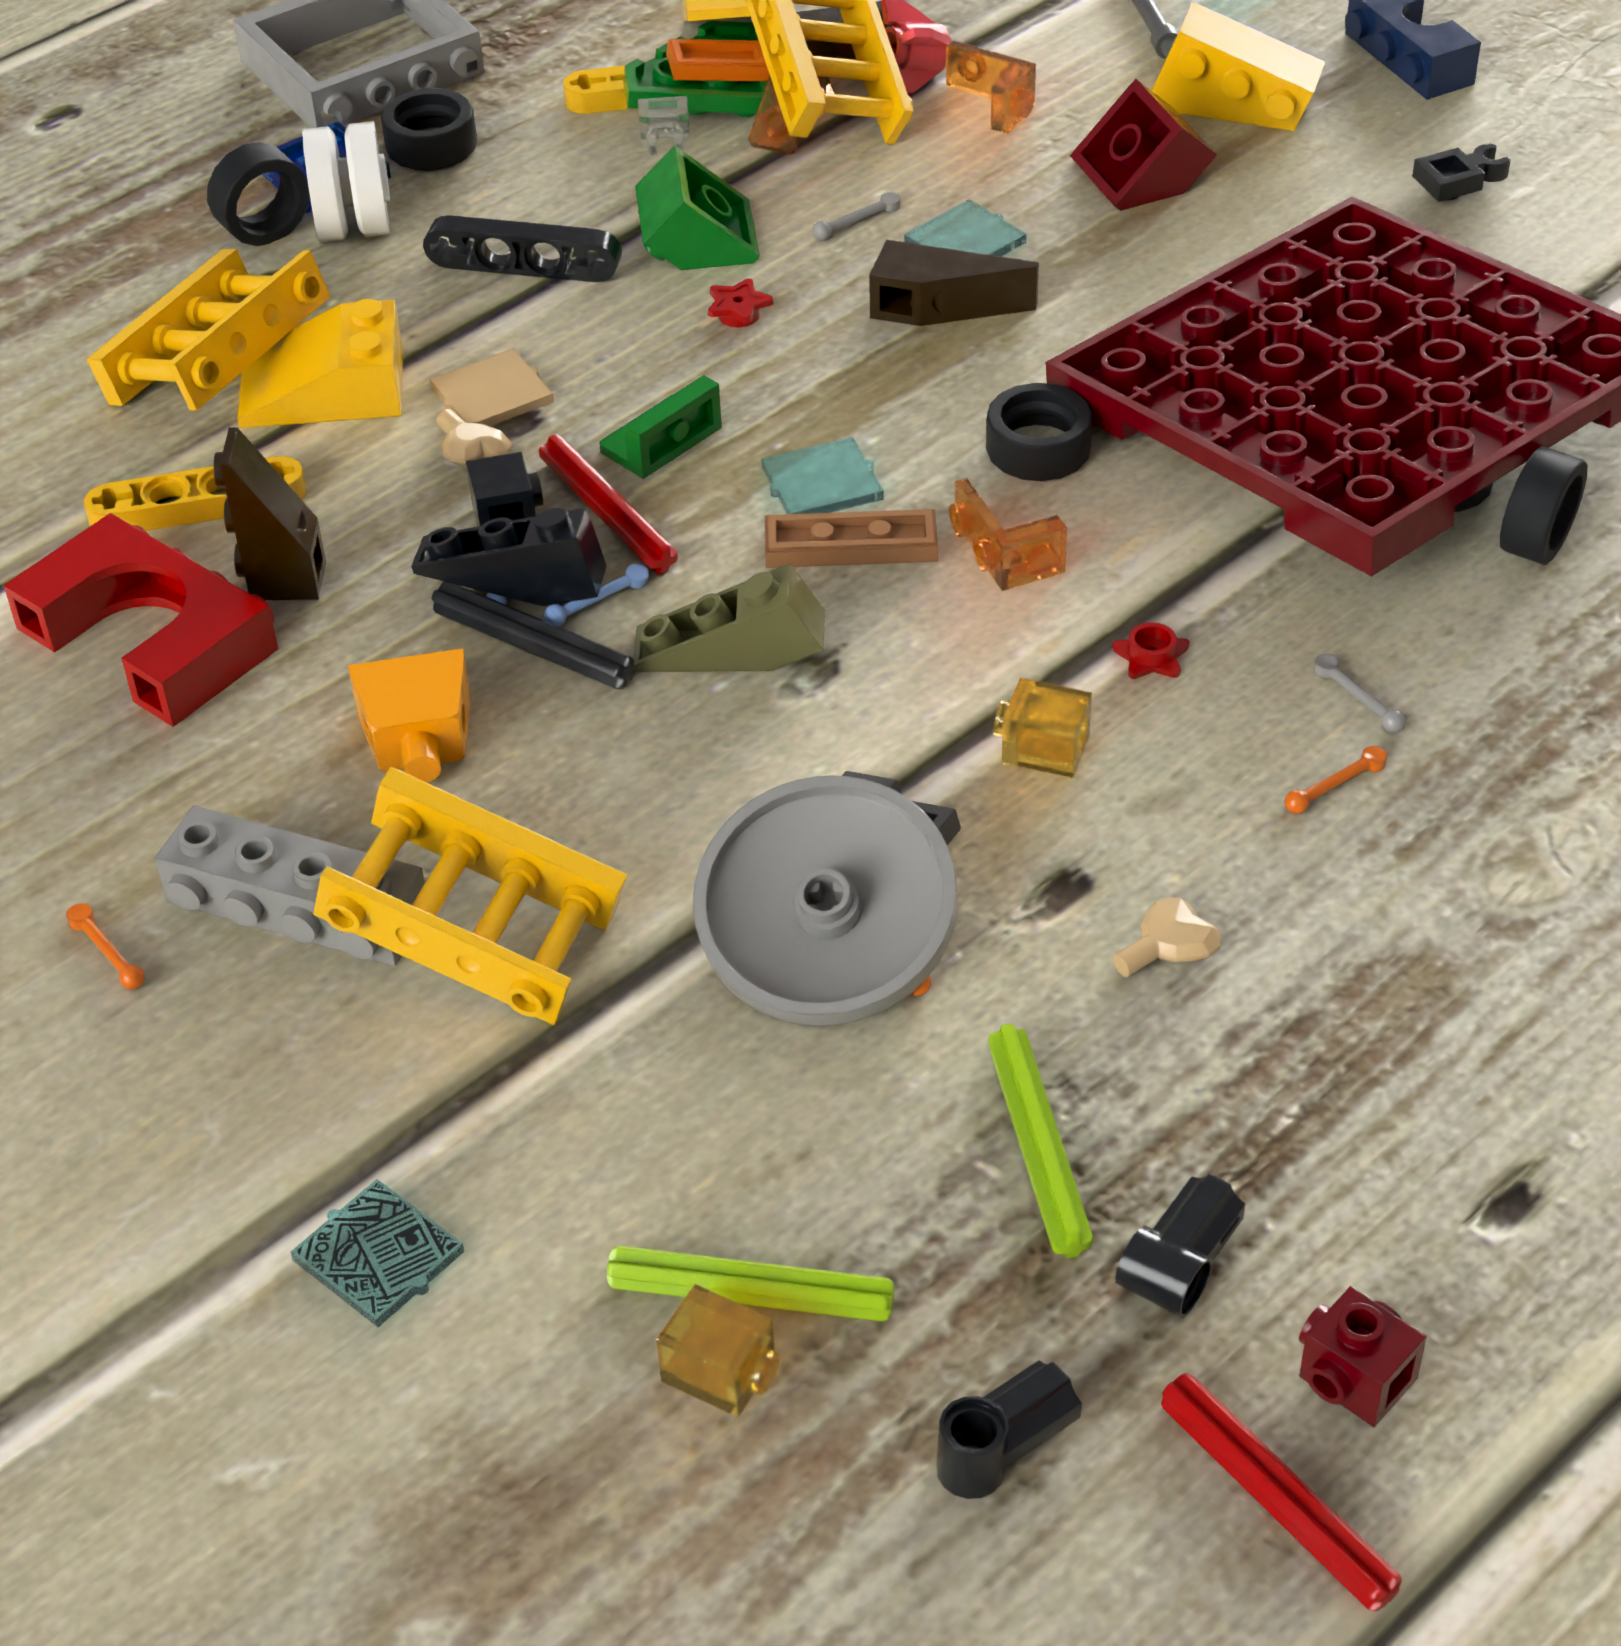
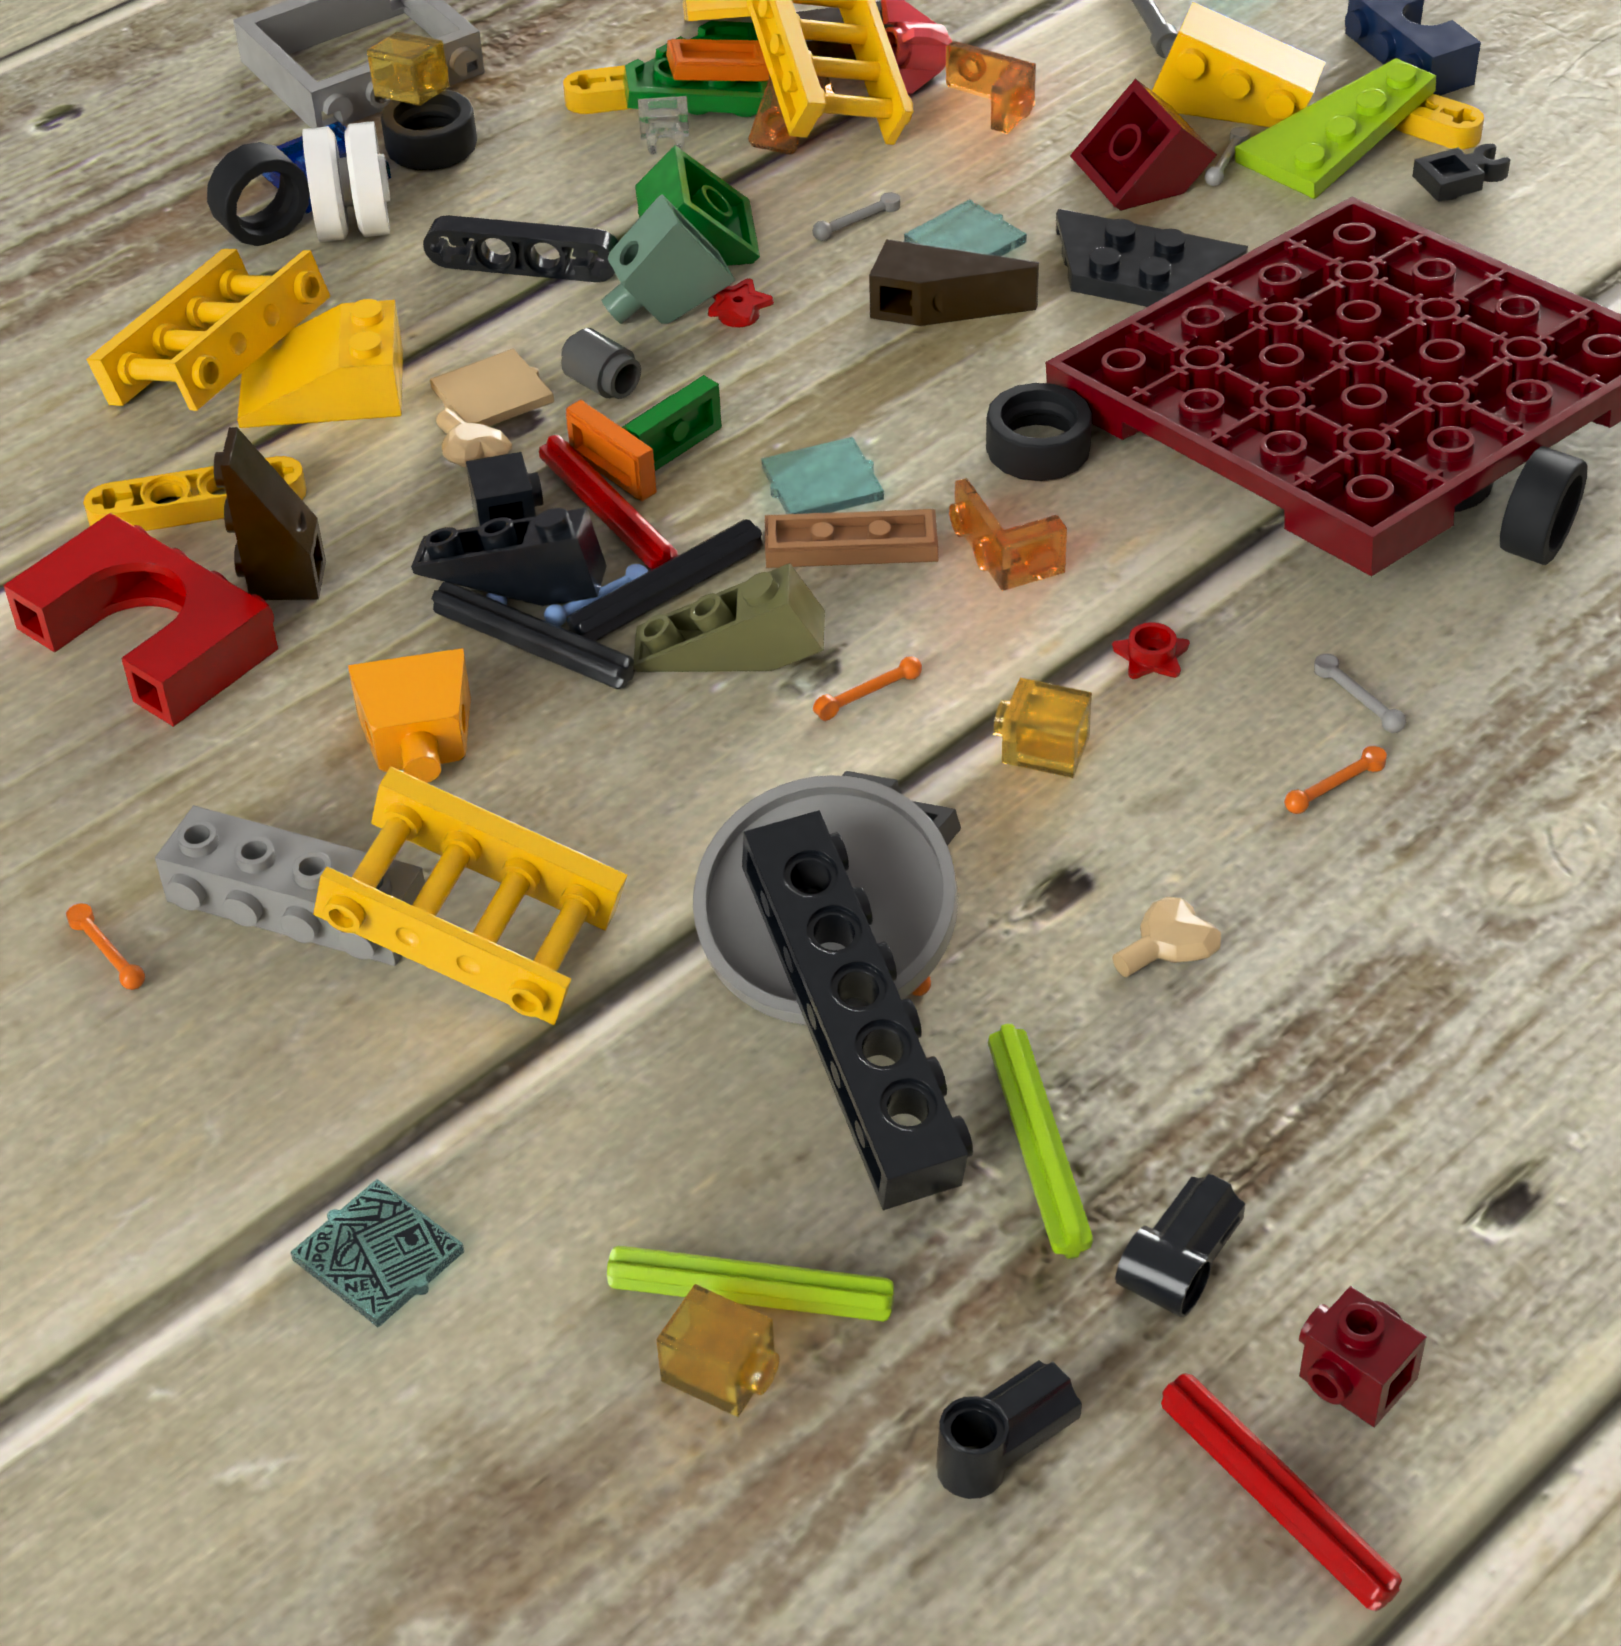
none -> clear yellow brick [367,32,450,106]
none -> dark grey brick [561,328,641,399]
none -> orange tile [566,400,657,501]
none -> black axle [567,519,763,641]
none -> sand green torso [601,194,736,324]
none -> black brick [742,810,973,1210]
none -> orange hinge [813,656,922,721]
none -> black wing [1056,209,1248,307]
none -> light grey hinge [1204,127,1250,186]
none -> lime wing [1235,58,1436,199]
none -> yellow beam [1395,94,1484,149]

